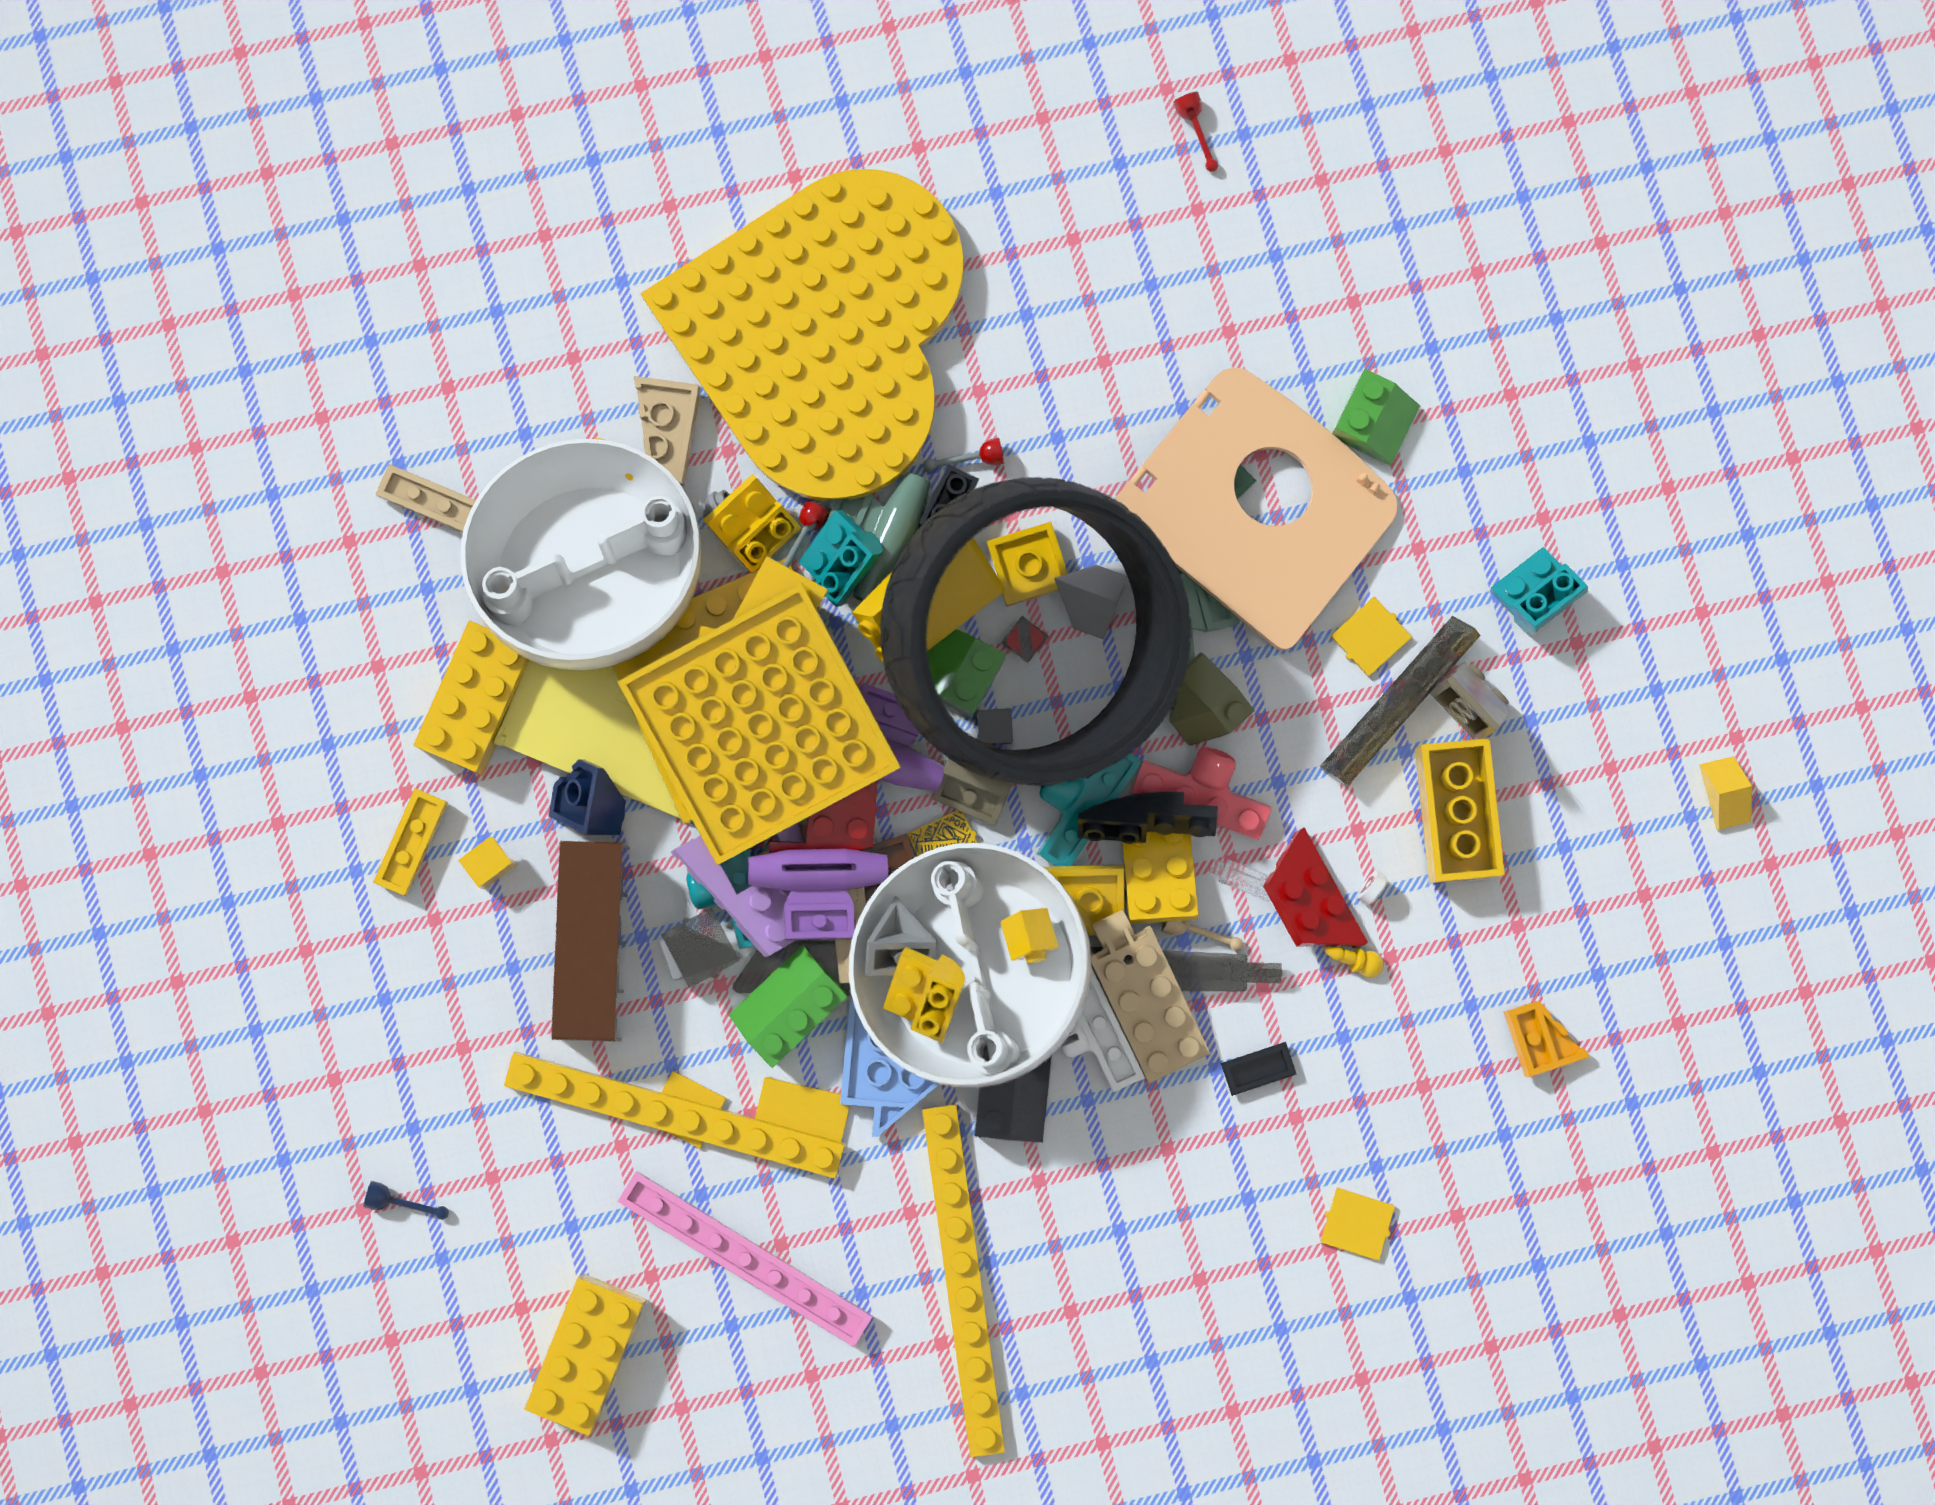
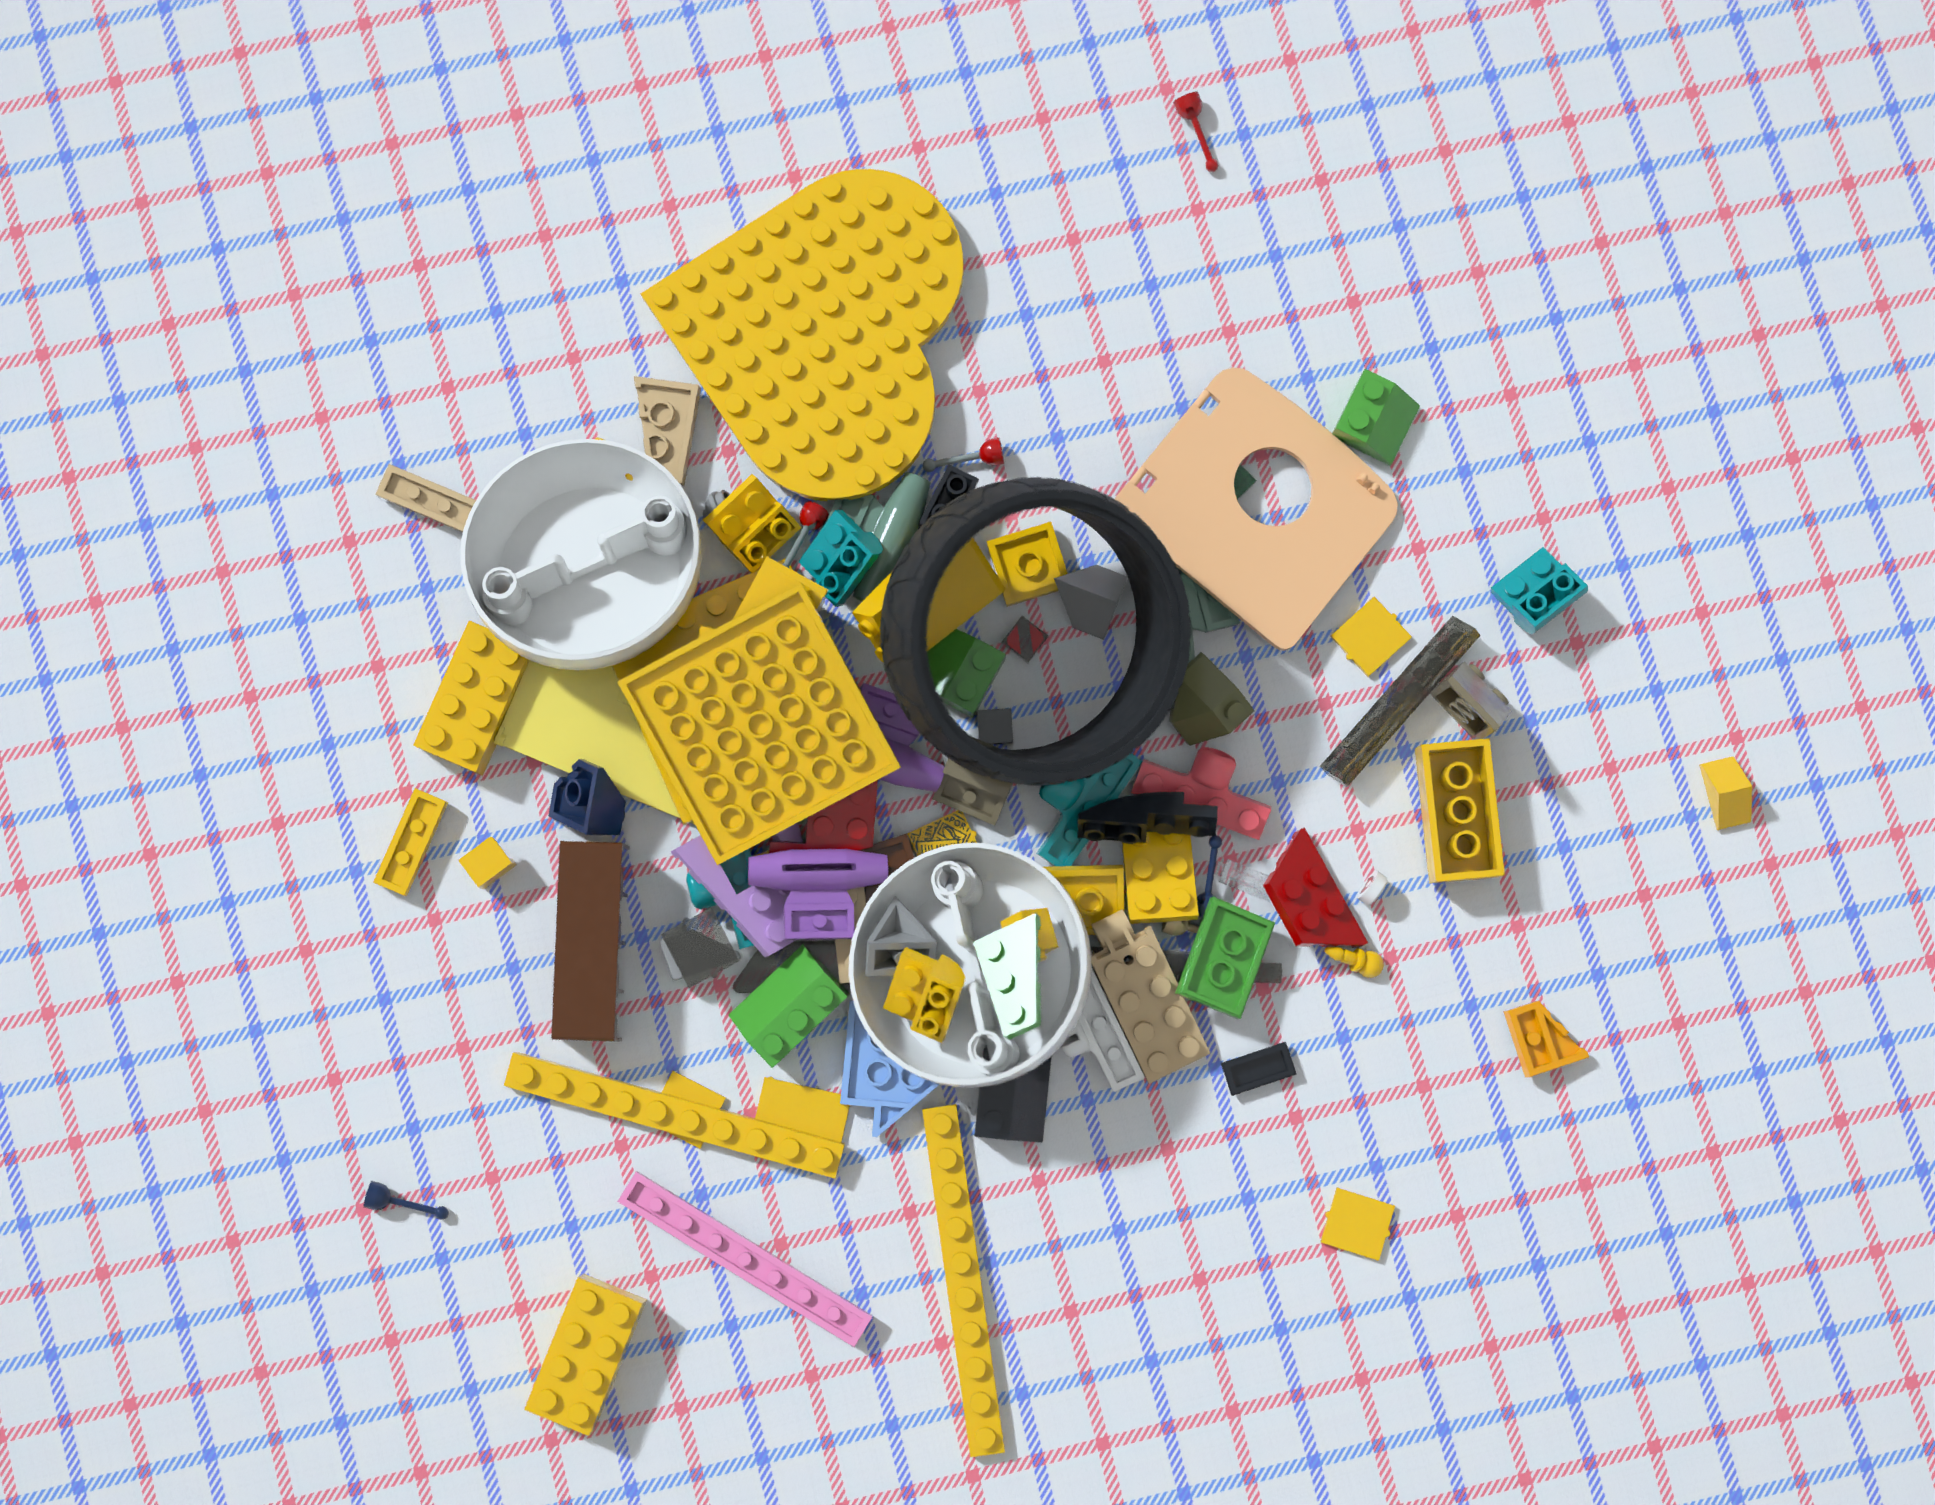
none -> wing [973,913,1041,1040]
none -> bright green tile [1175,897,1275,1019]
none -> dark blue hinge [1197,835,1222,918]

